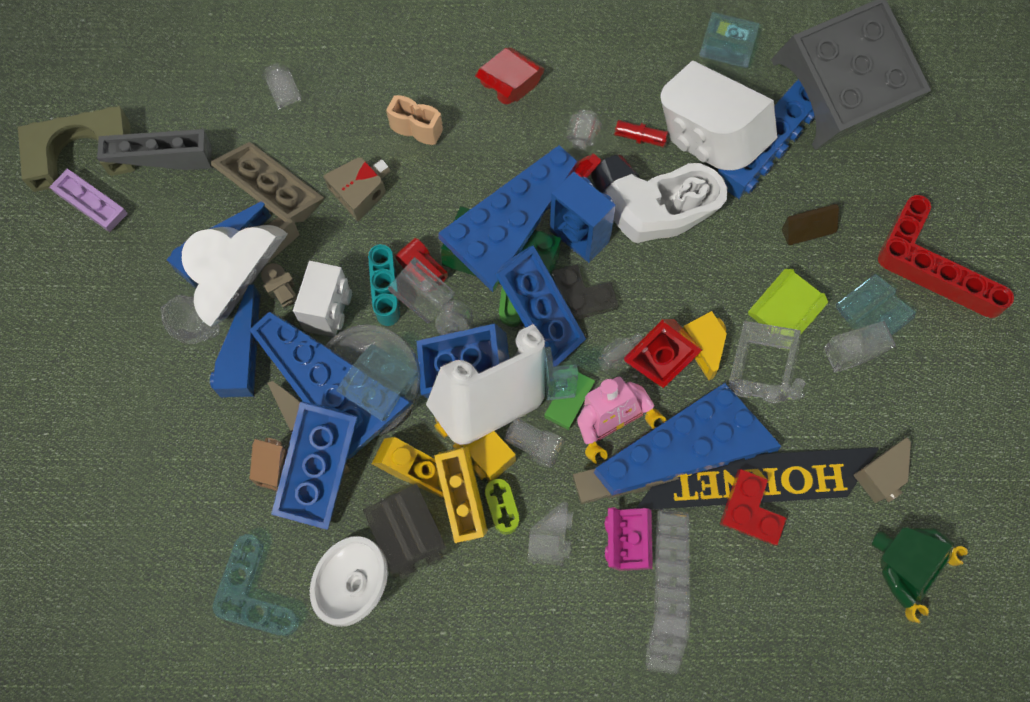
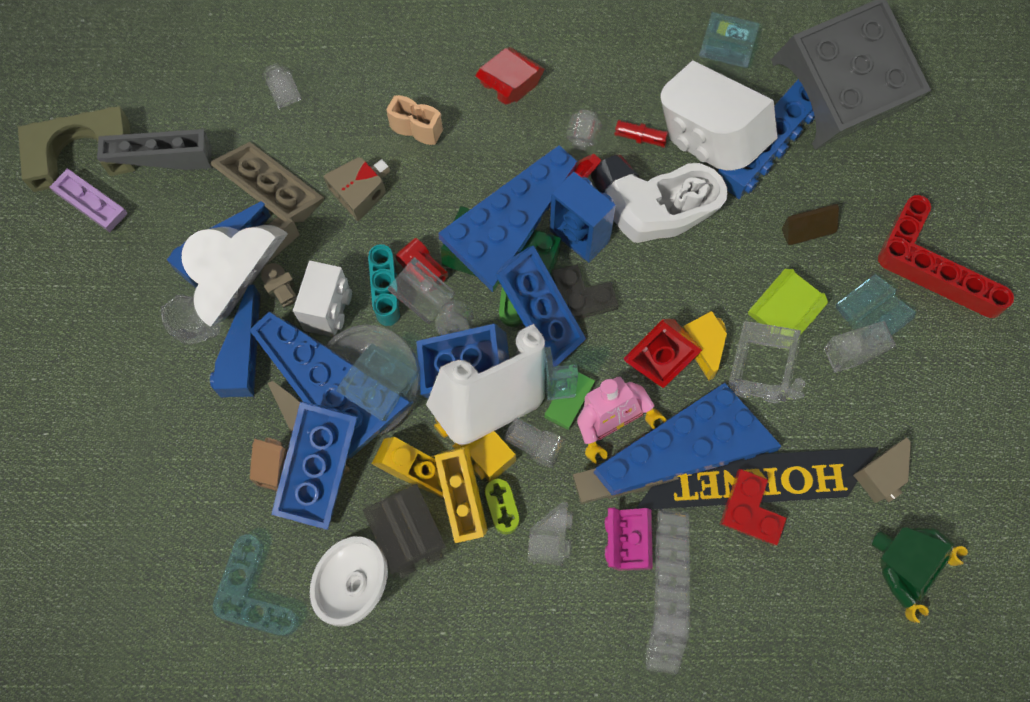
clear plant [597,333,643,371] -> none

